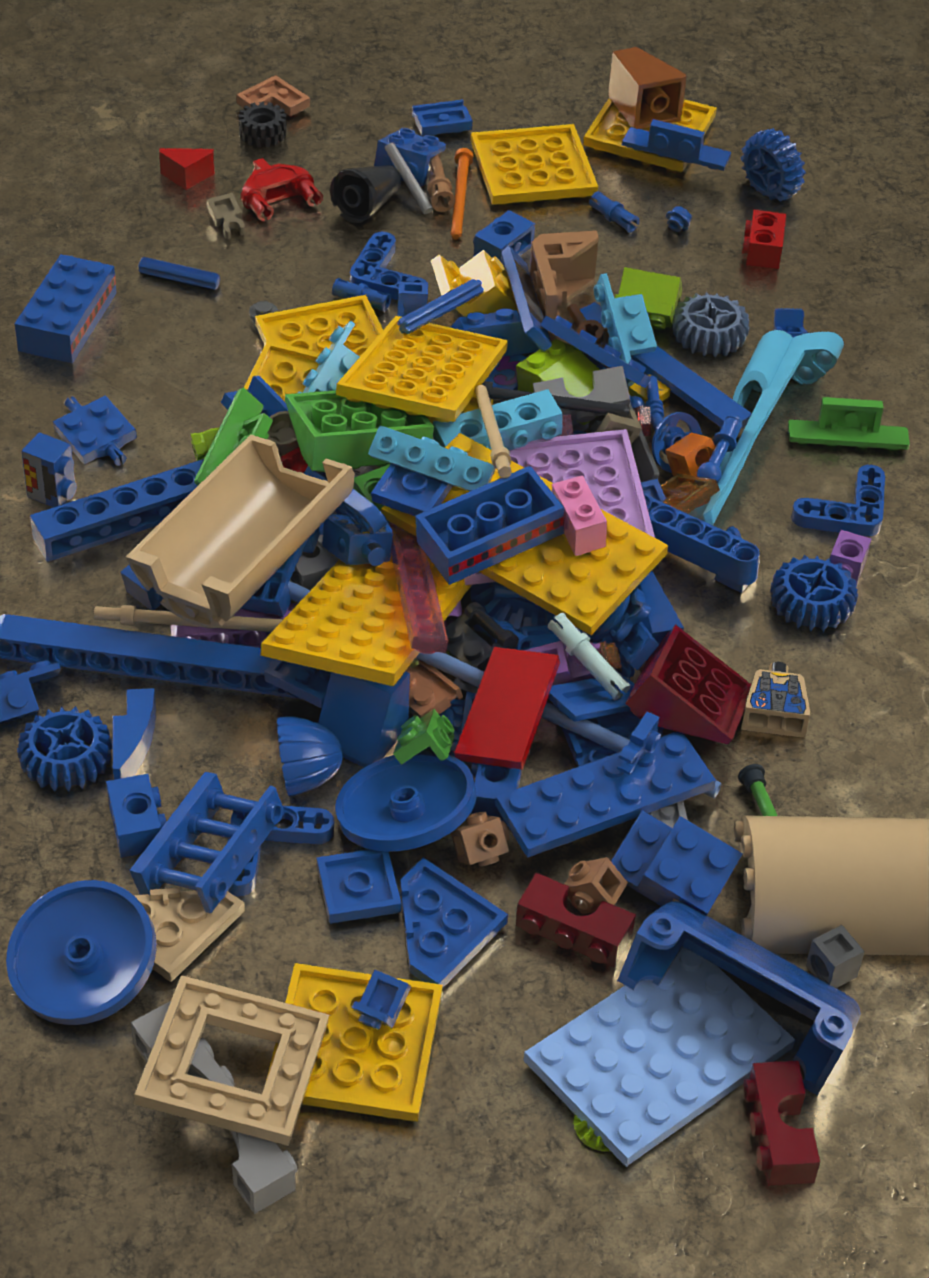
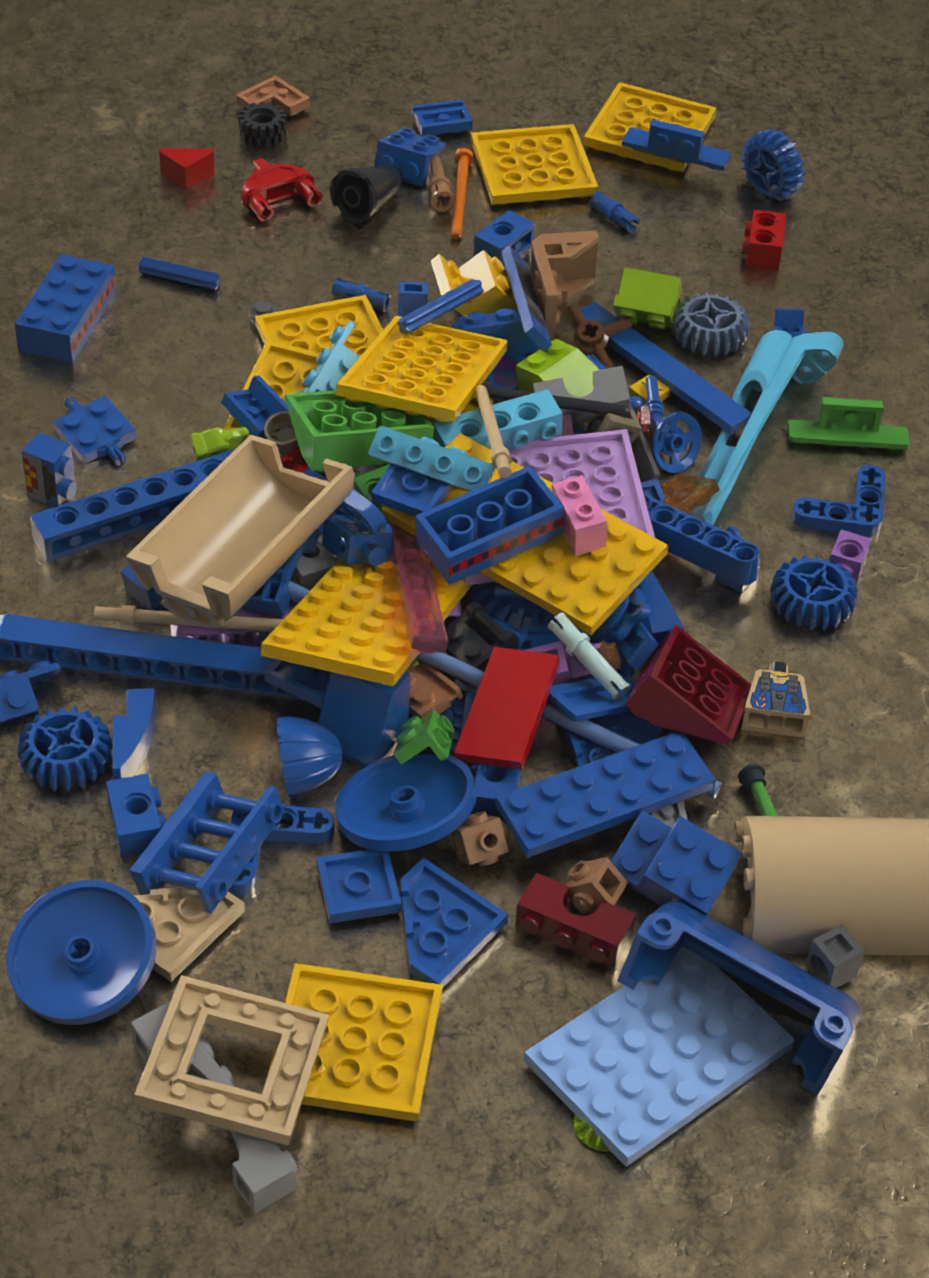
bright green bracket [194,388,273,486] -> none
dark tan plate [207,192,244,239] -> none
blue beam [350,232,428,300] -> none
blue bracket [352,969,411,1030] -> none
light grey bar [385,143,433,214] -> none
blue wing [540,315,651,388] -> none
medium azure bracket [594,273,657,389] -> none
dark orange slope [608,47,687,129] -> none
blue plate [617,712,661,775] -> none
orange brick [665,432,716,482] -> none
blue plate [666,206,692,232] -> none
blue pin [697,415,742,487] -> none
dark red arch [743,1061,820,1186] -> none

